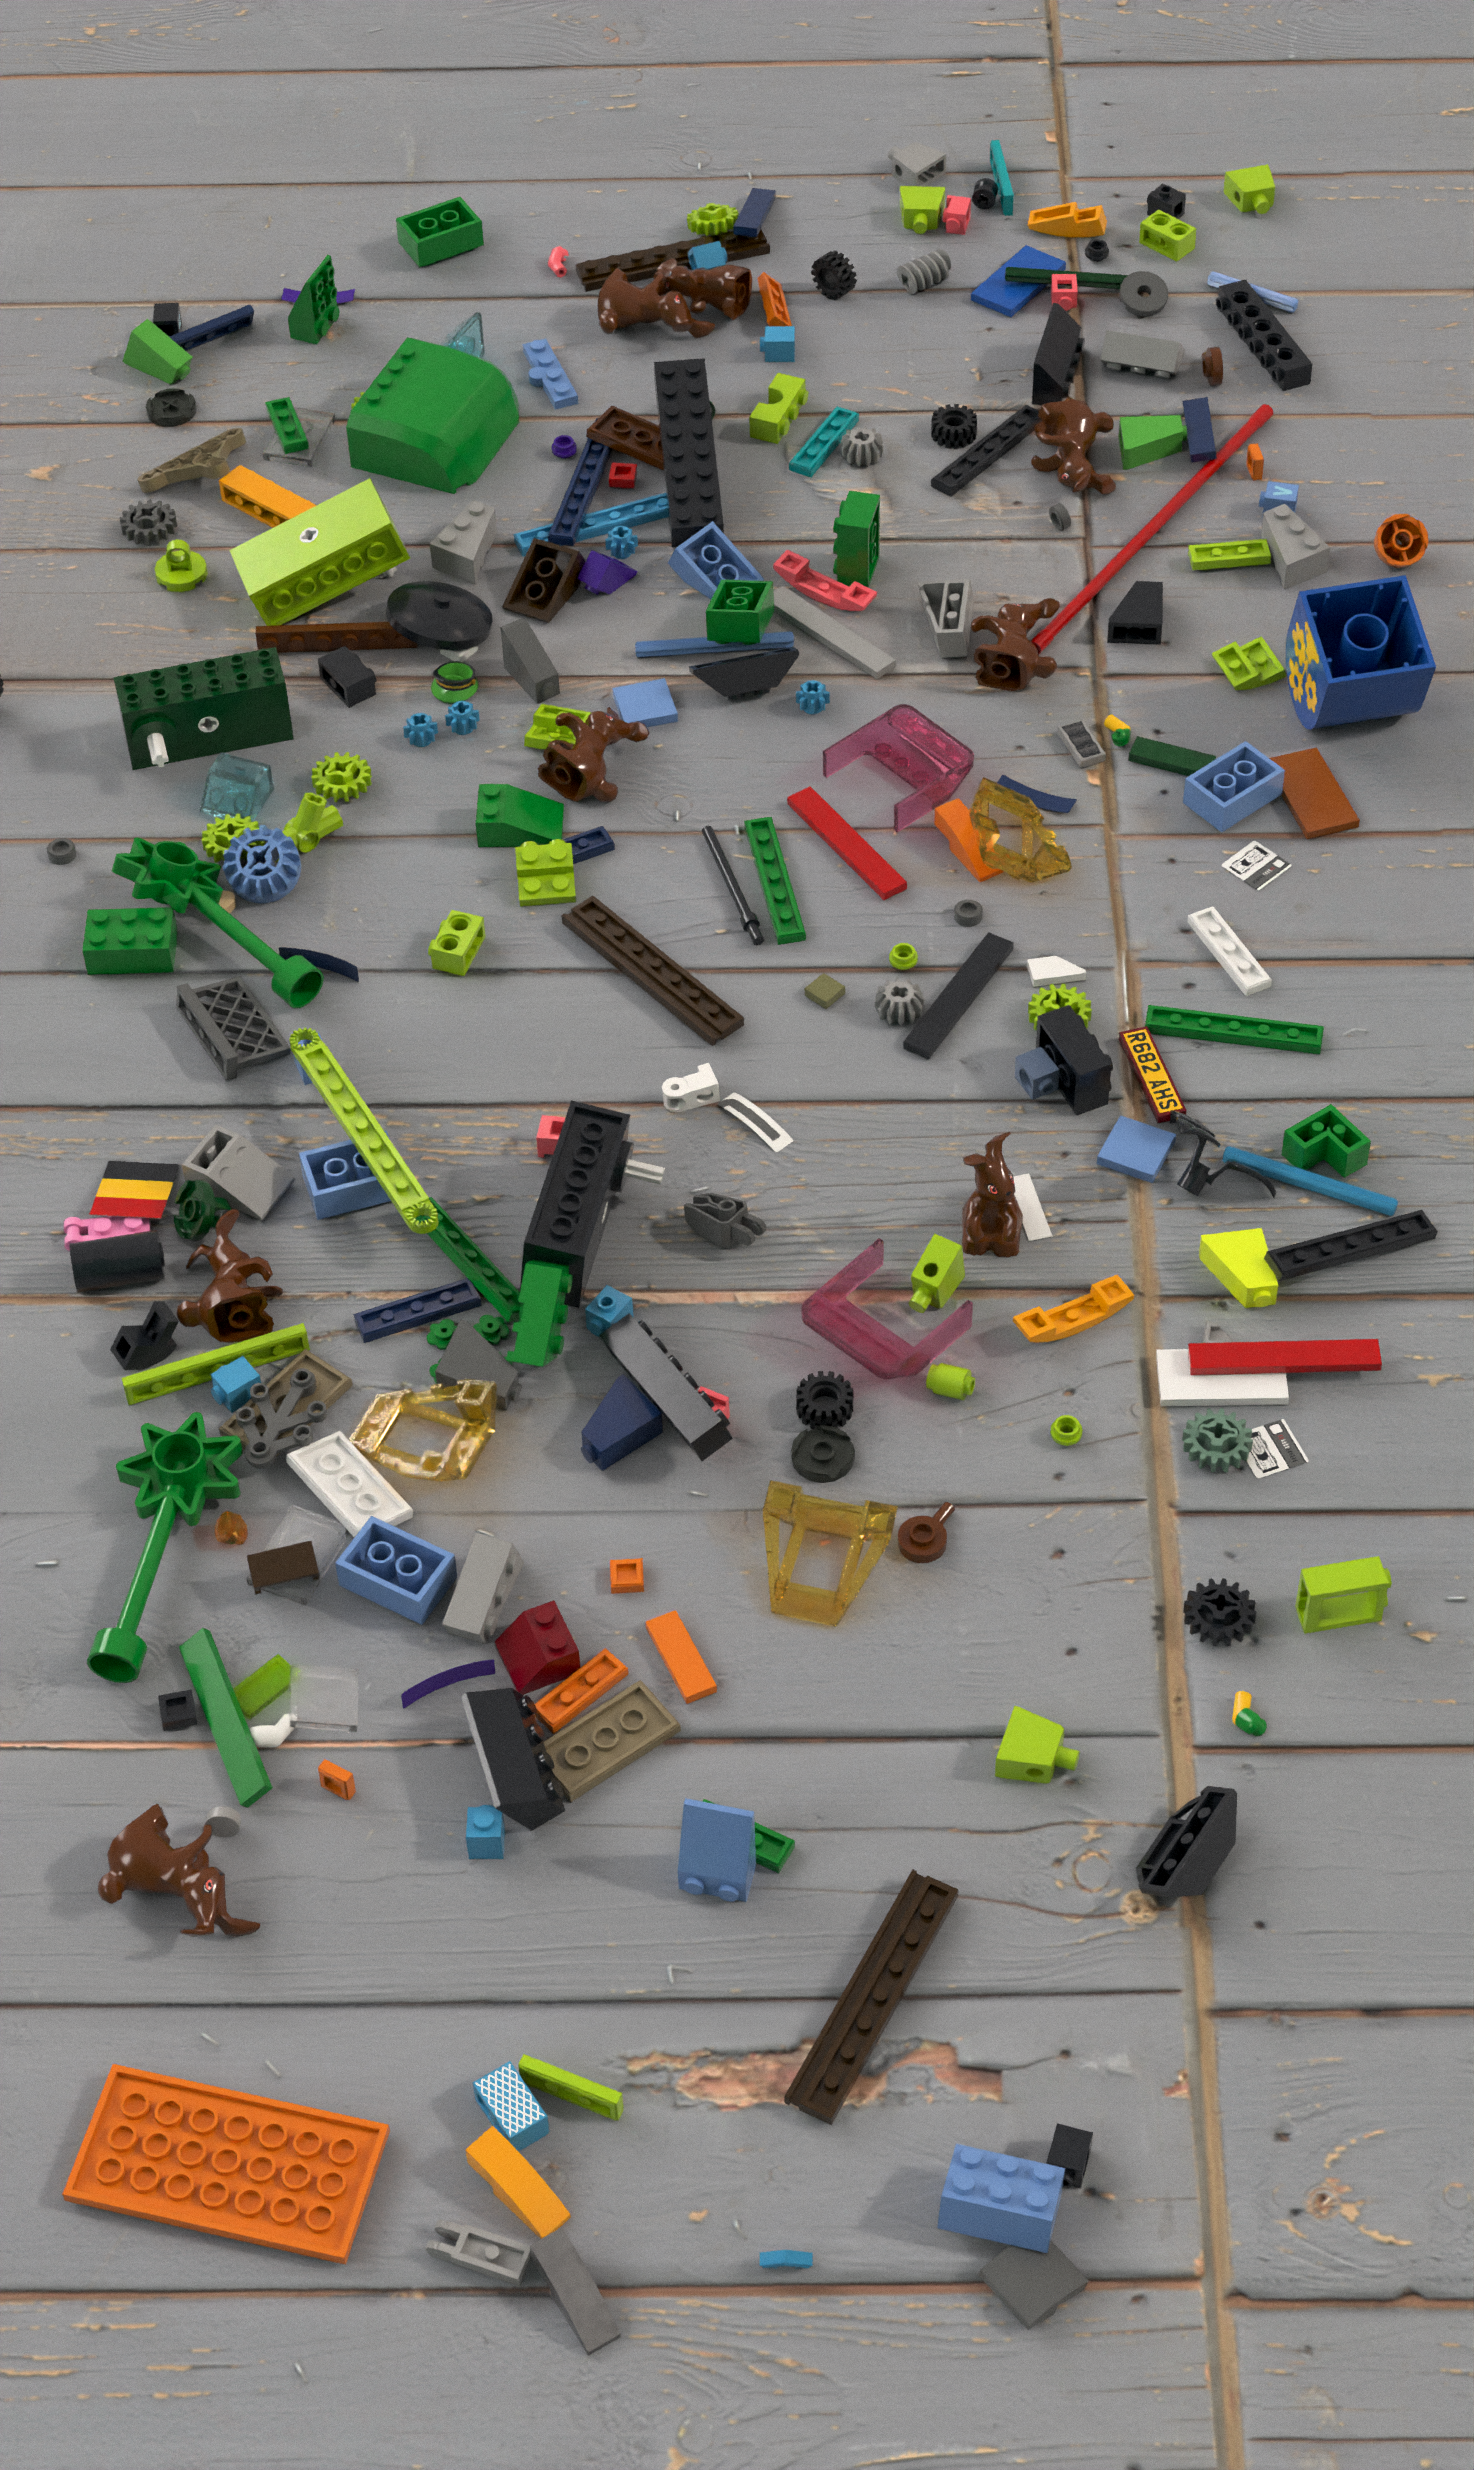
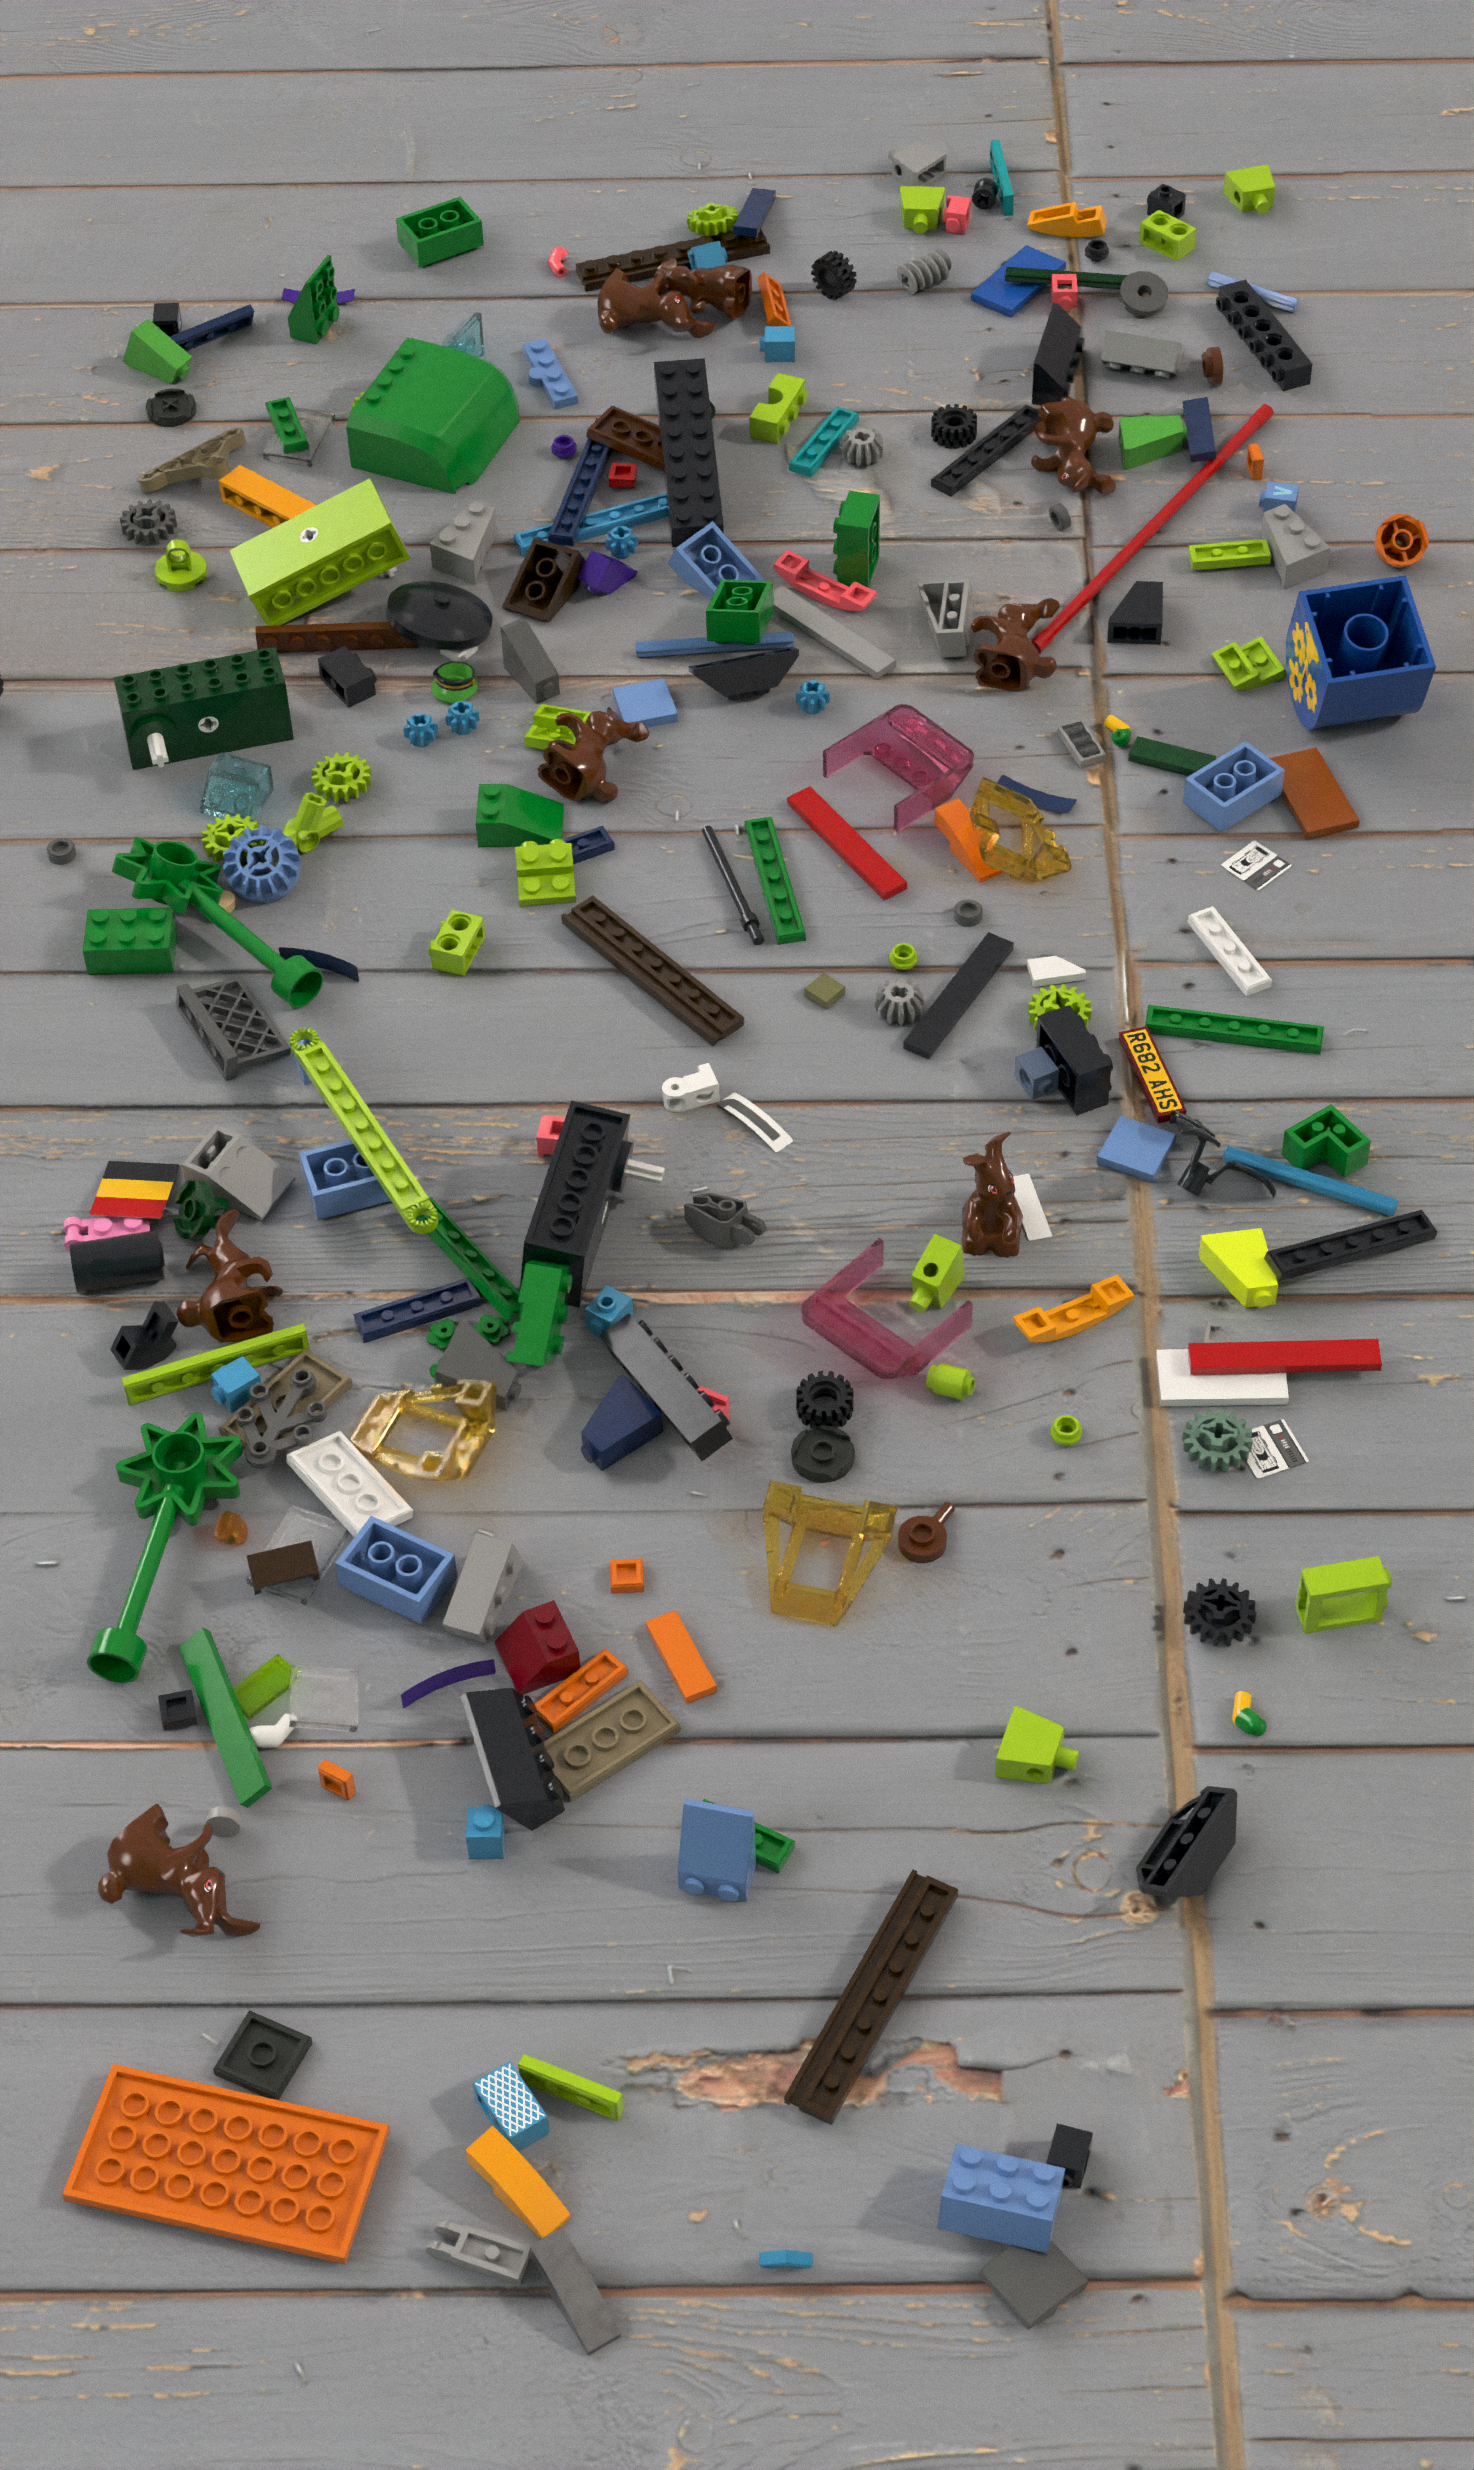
none -> pearl dark grey tile [213,2010,313,2100]

